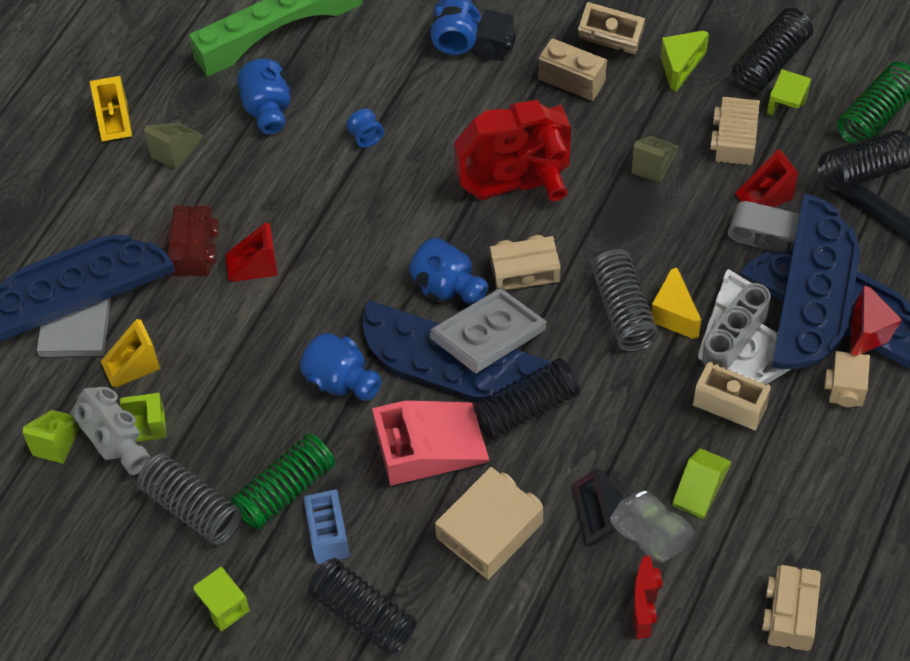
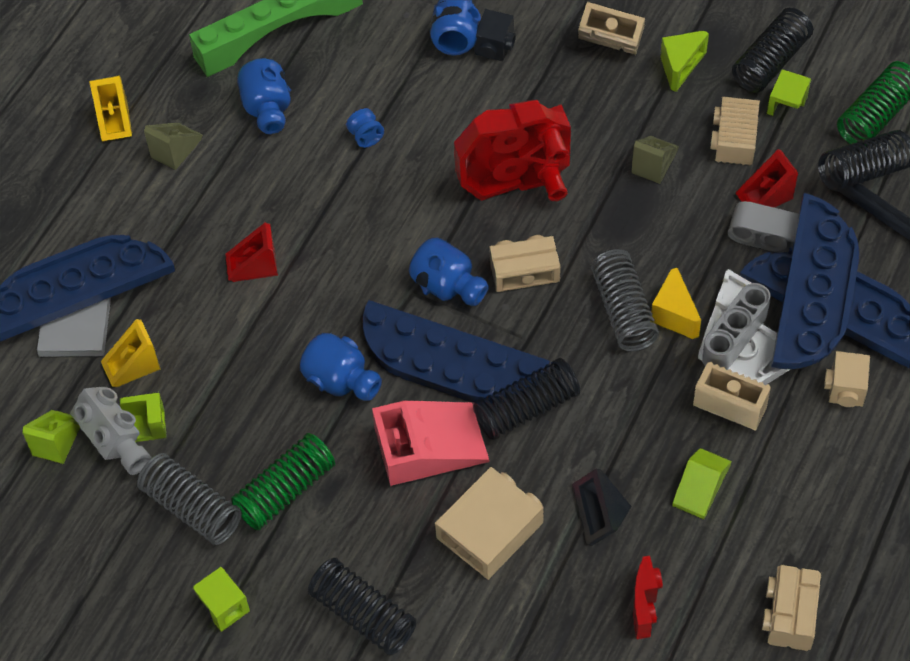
clear red brick [168,206,219,276] -> none
medium blue slope [304,489,350,564] -> none
light grey tile [430,288,547,373] -> none
tan brick [538,38,607,101] -> none
clear brick [610,490,694,563] -> none
red slope [850,286,902,356] -> none

